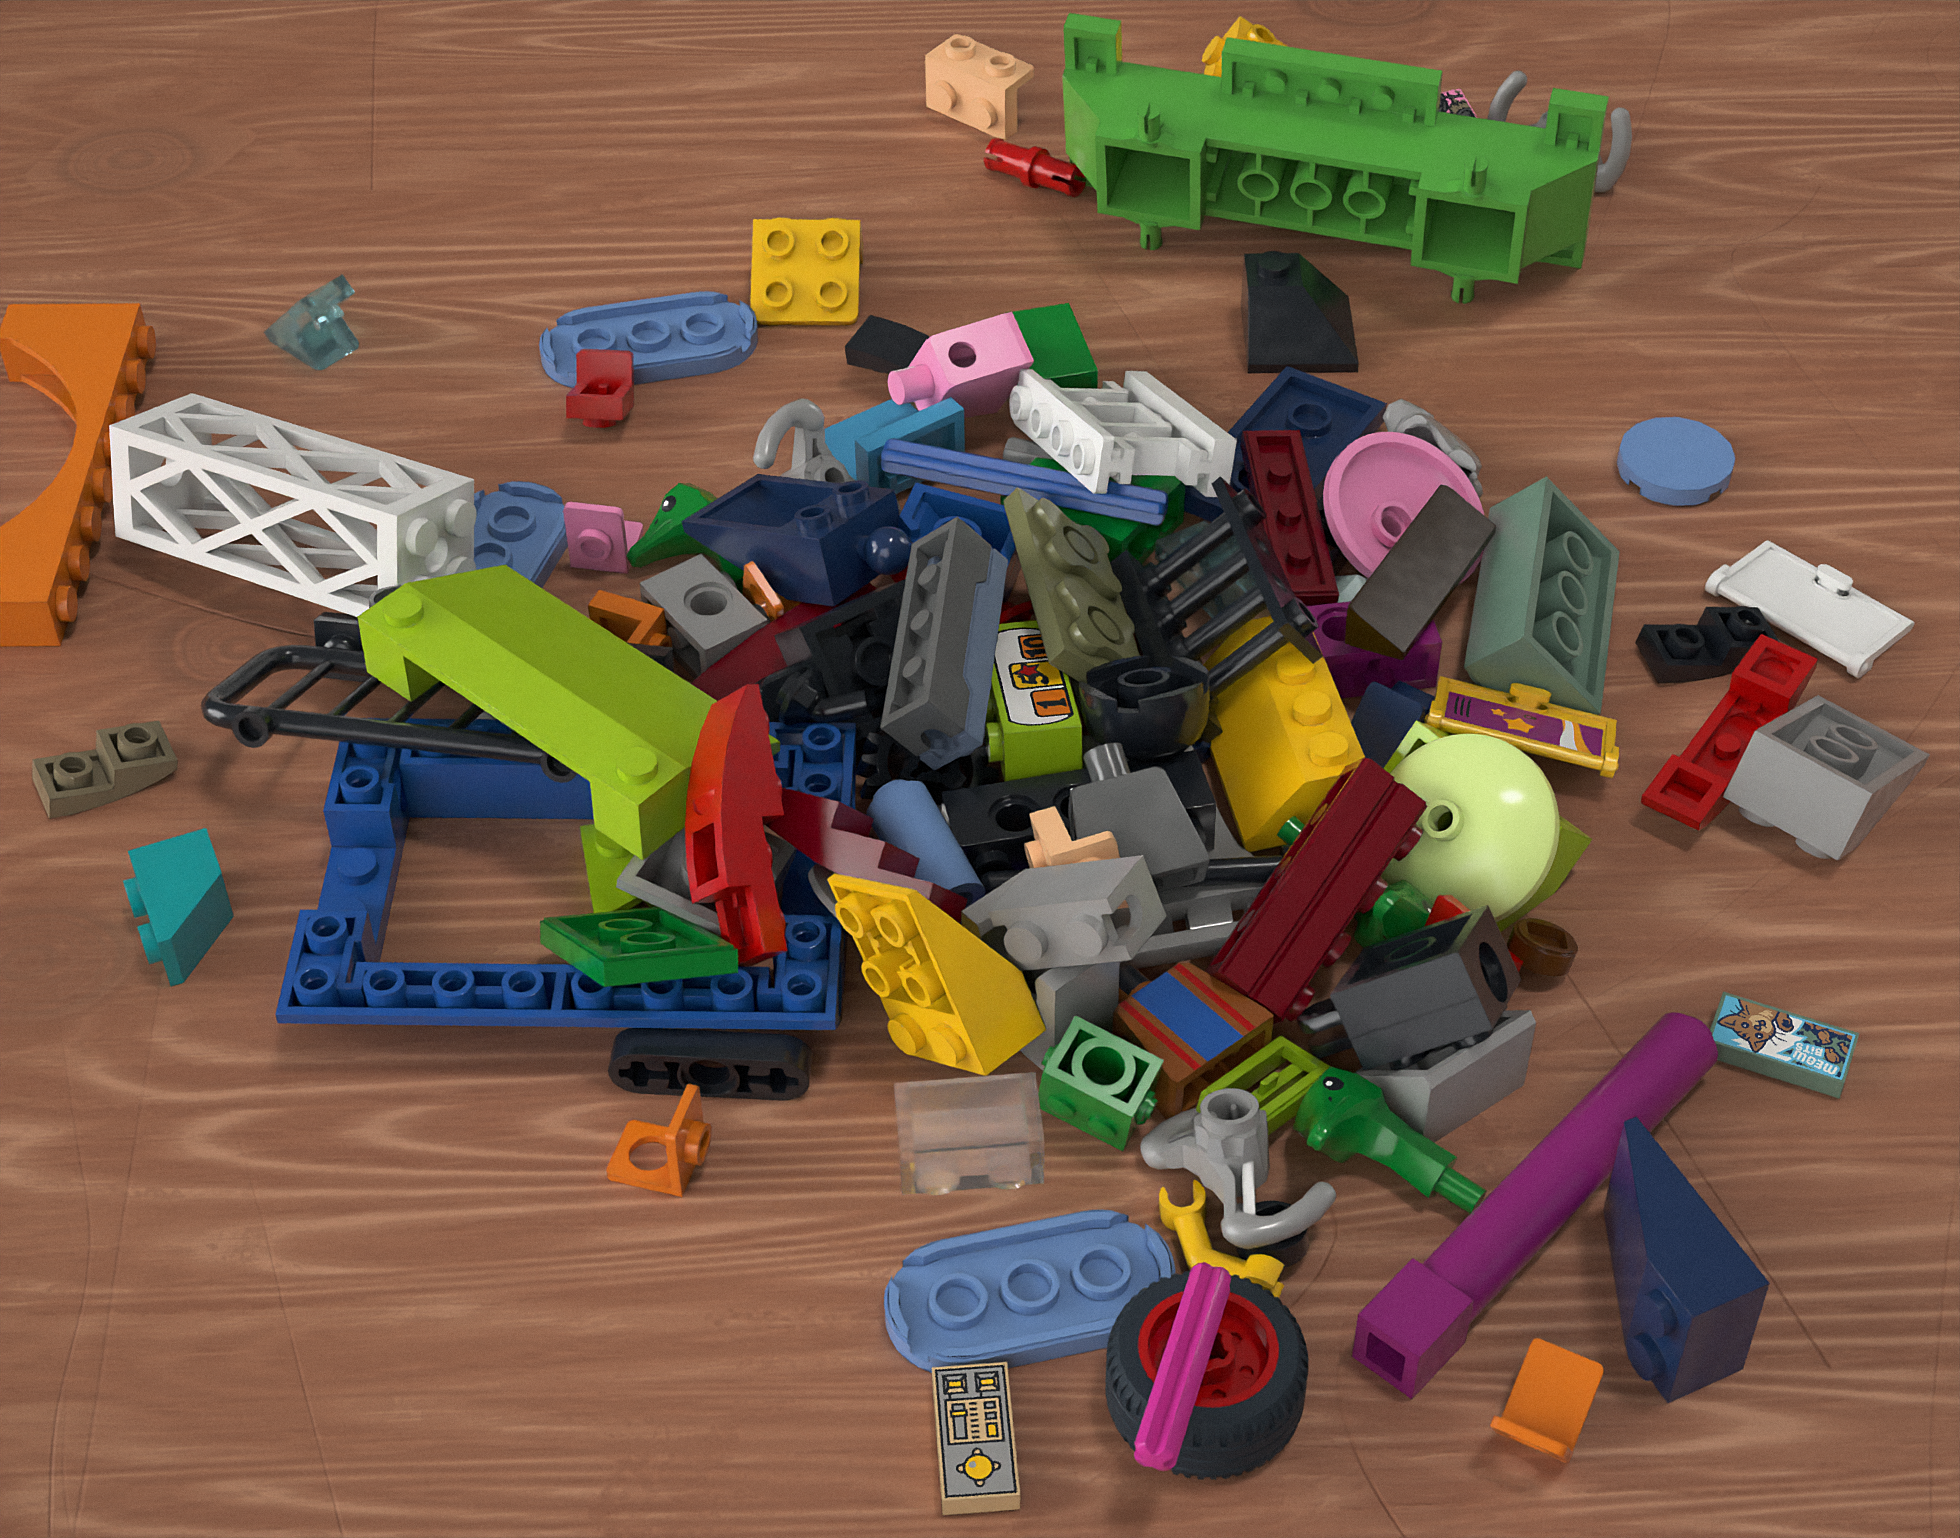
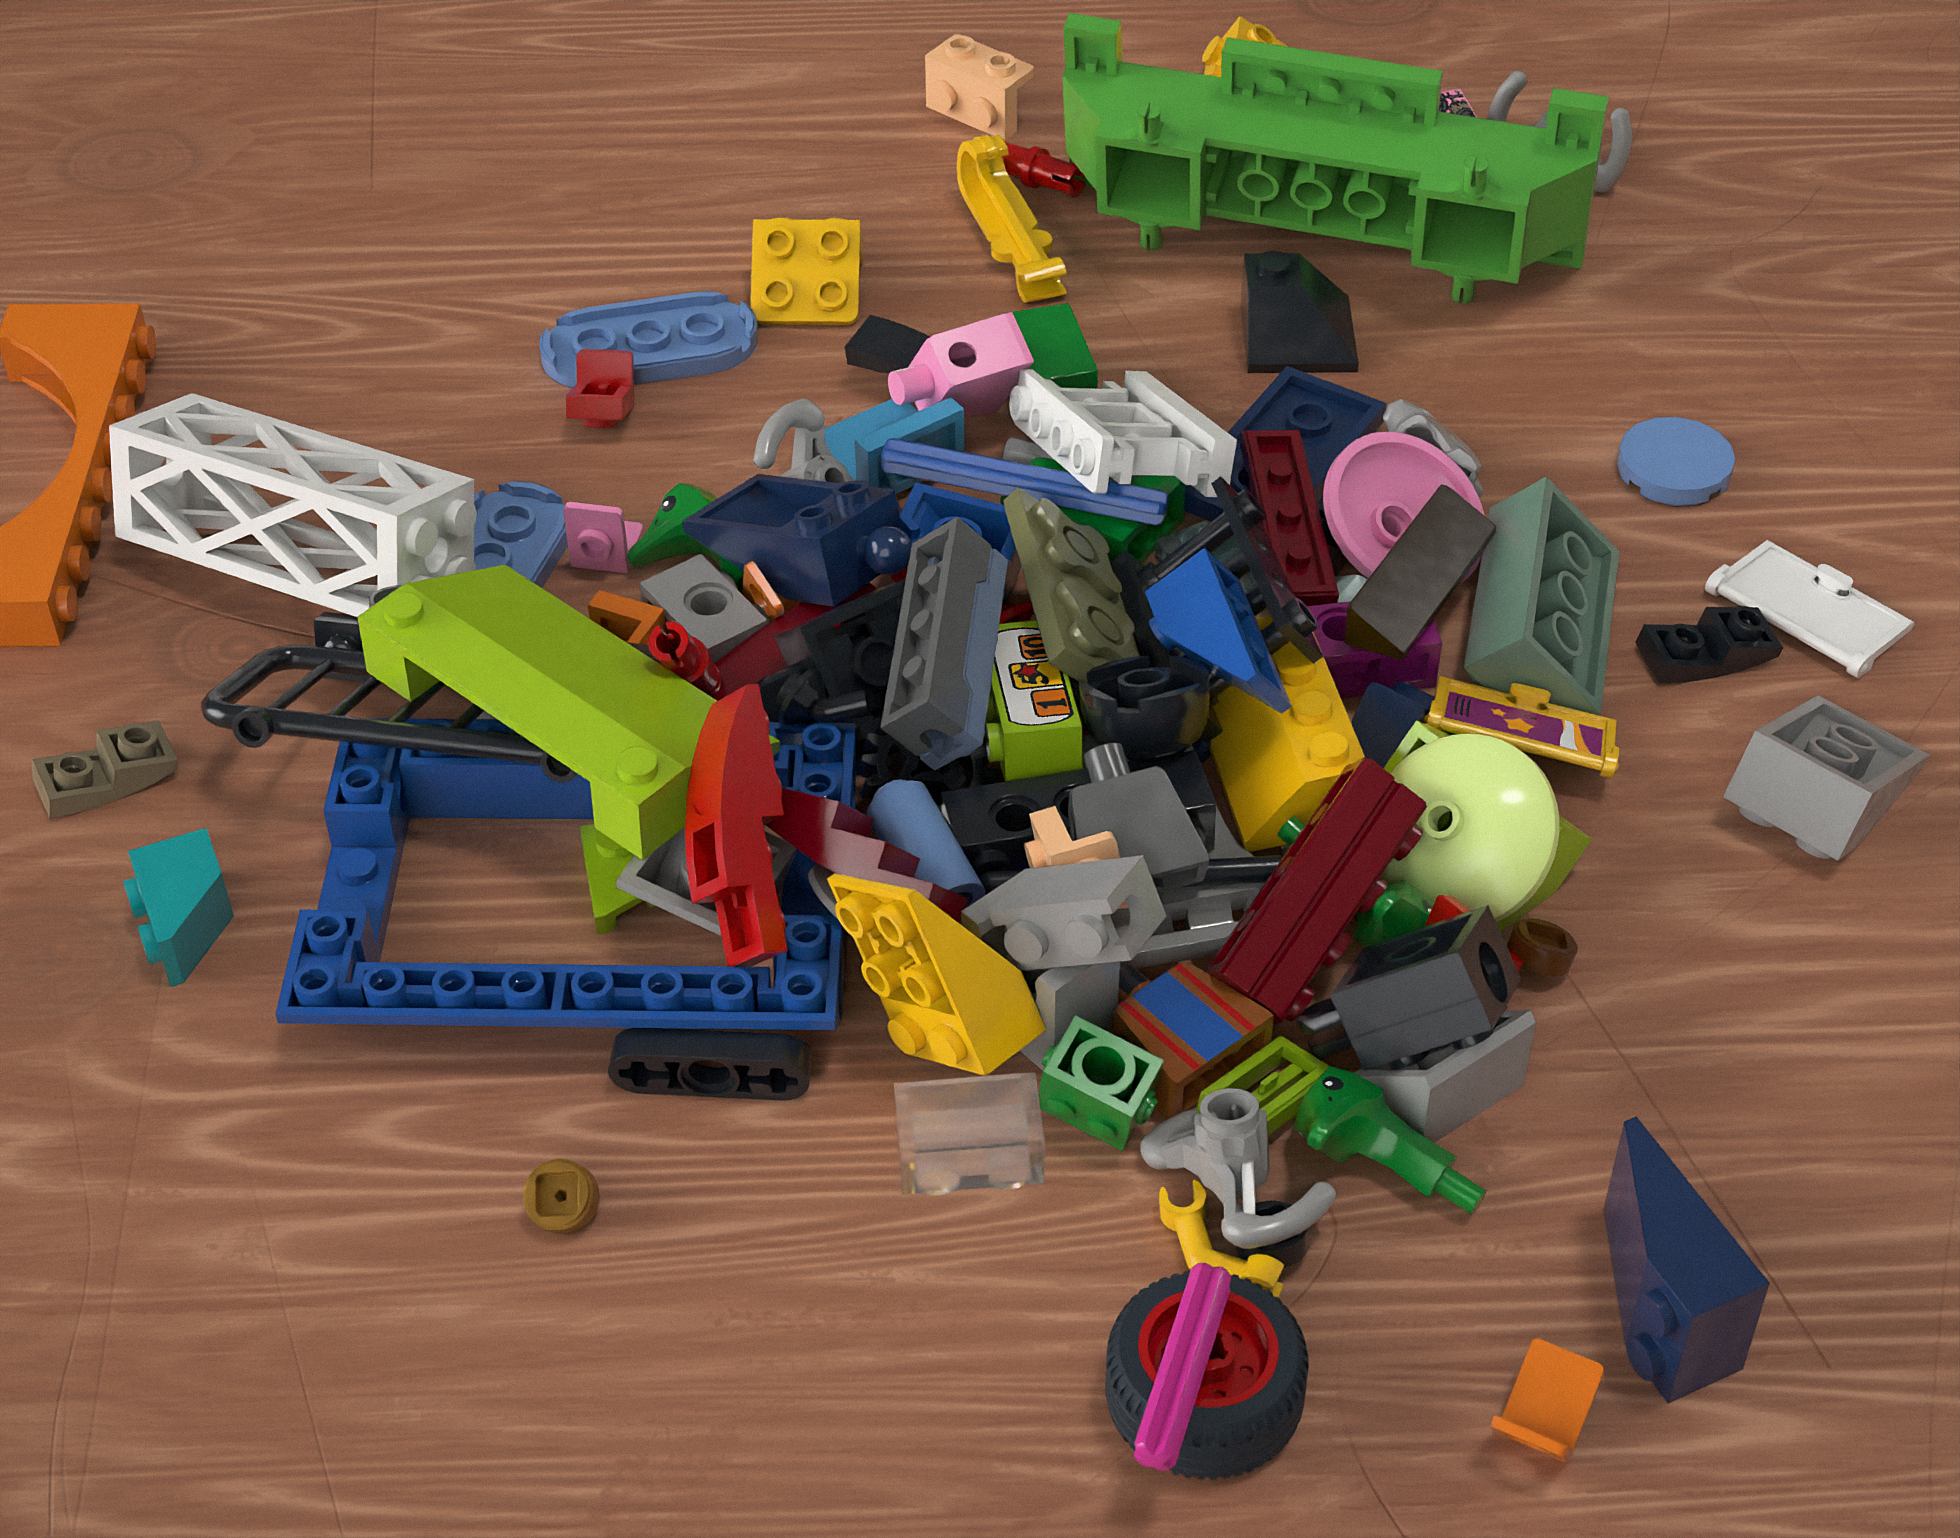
clear light blue slope [264,274,359,371] -> none
green tile [540,907,738,987] -> none
orange bracket [606,1084,712,1197] -> none
medium blue tile [884,1210,1175,1373] -> none
tile [932,1362,1020,1515] -> none
magenta brick [1352,1012,1718,1399] -> none
red slope [1641,634,1818,831] -> none
tile [1710,992,1859,1099] -> none
none -> pearl gold tile [523,1158,600,1234]
none -> red pin [648,621,722,697]
none -> yellow piece [957,135,1067,303]
none -> blue slope [1145,548,1292,714]

